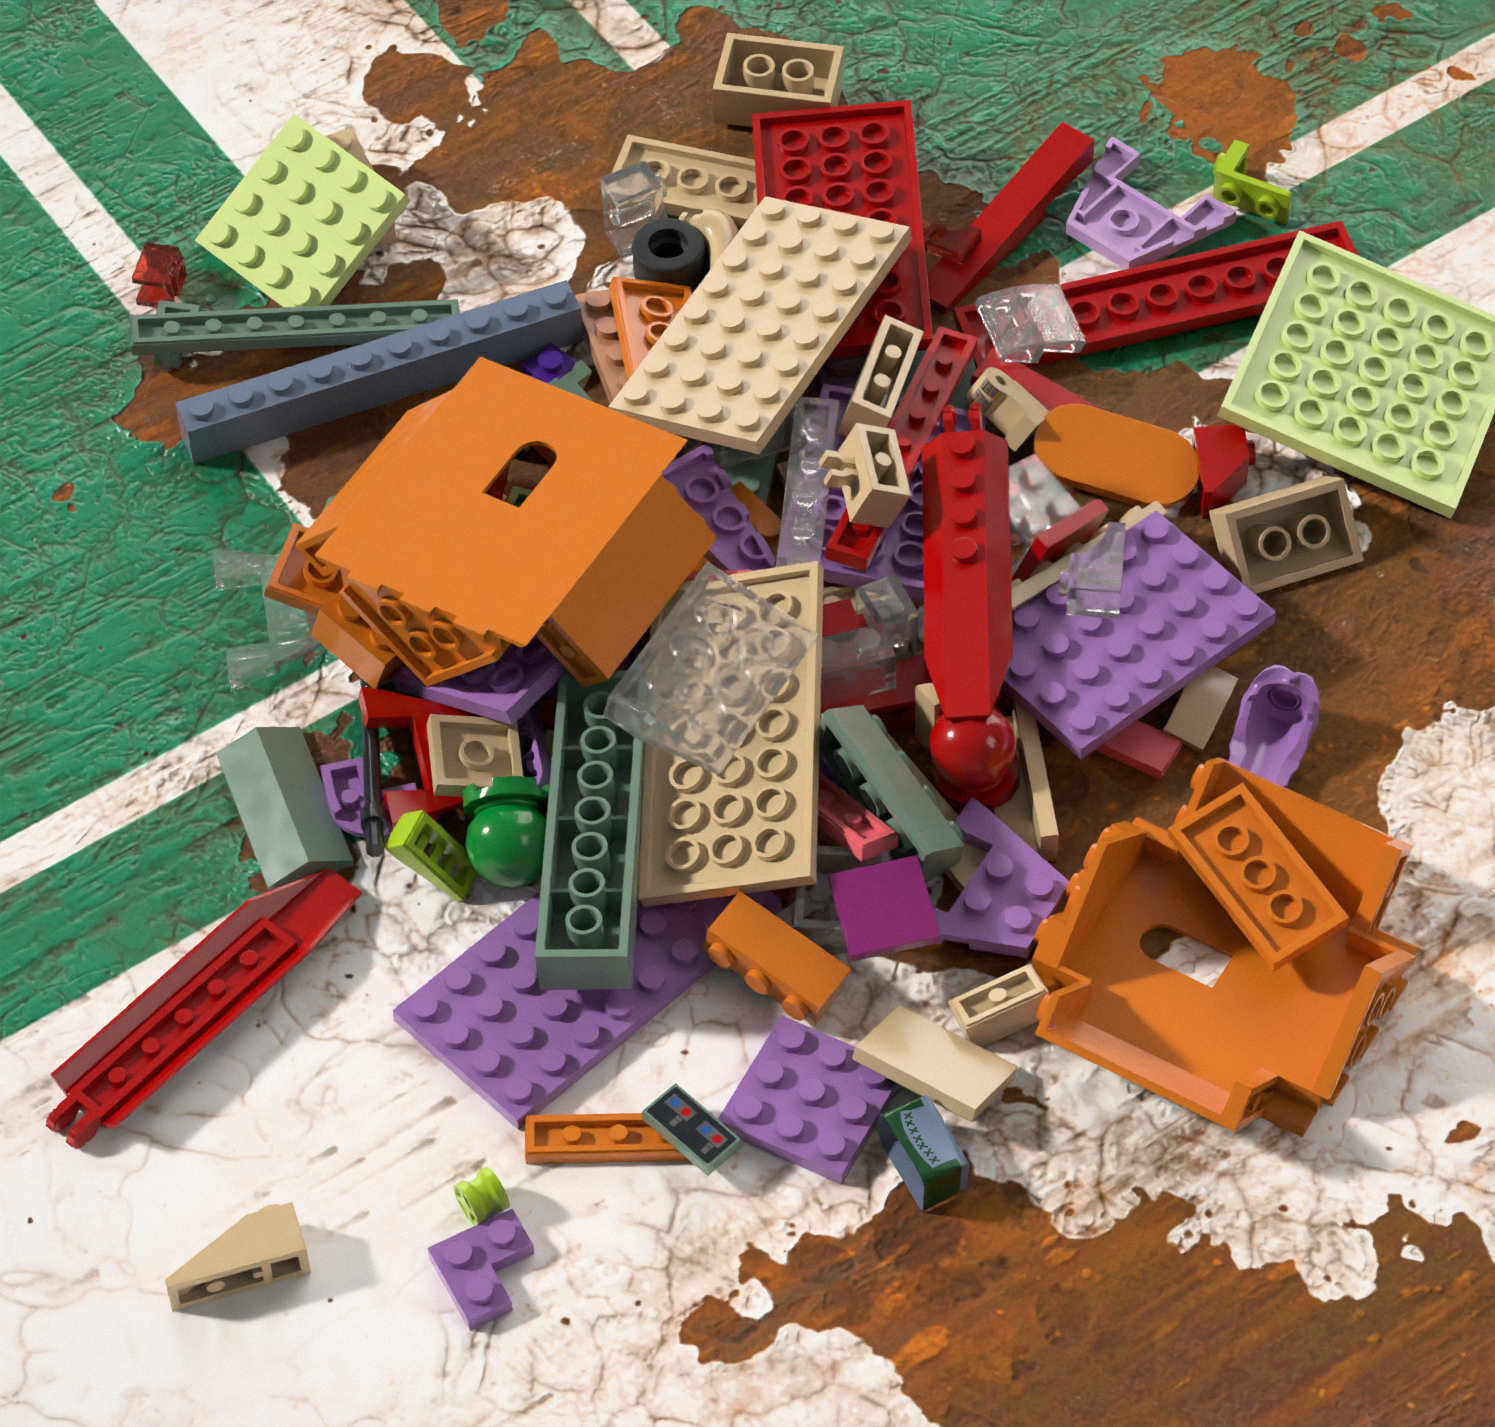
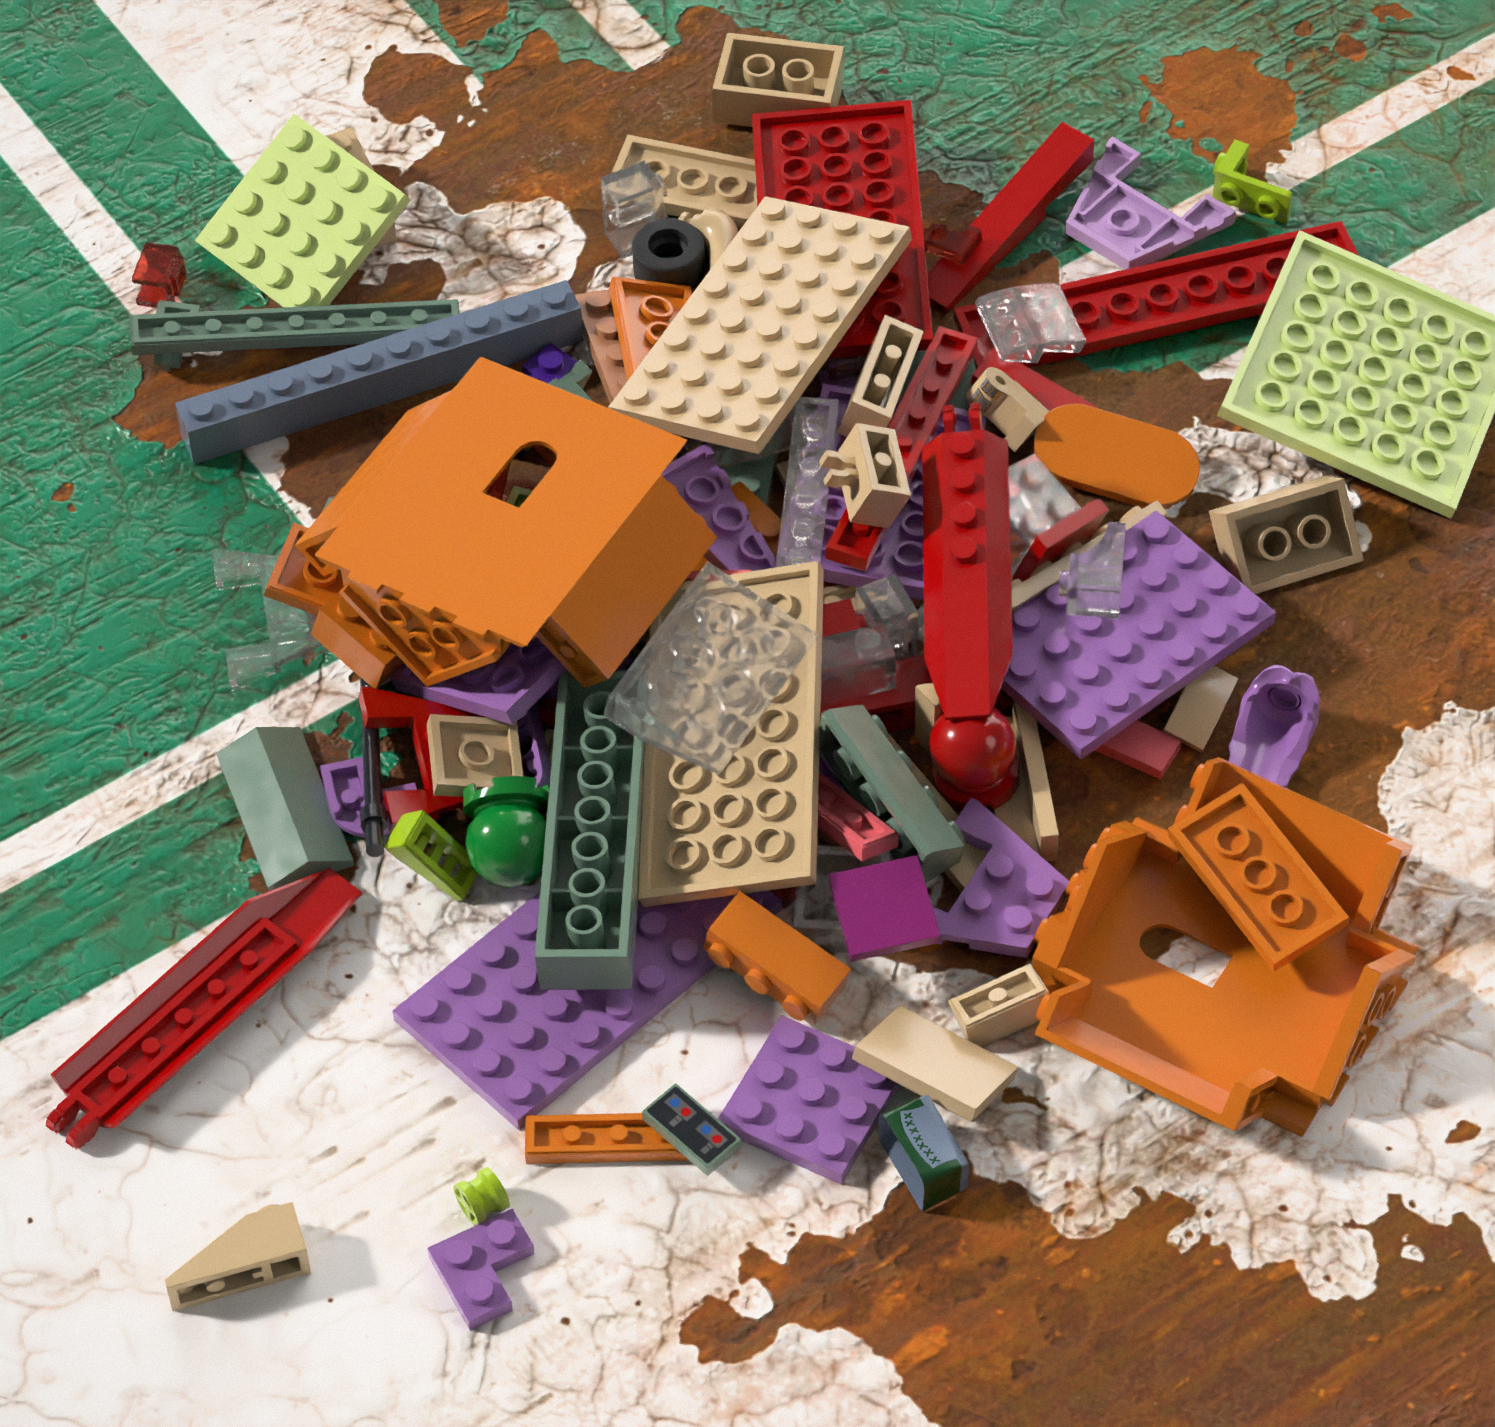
red slope [1192,424,1256,519] -> none

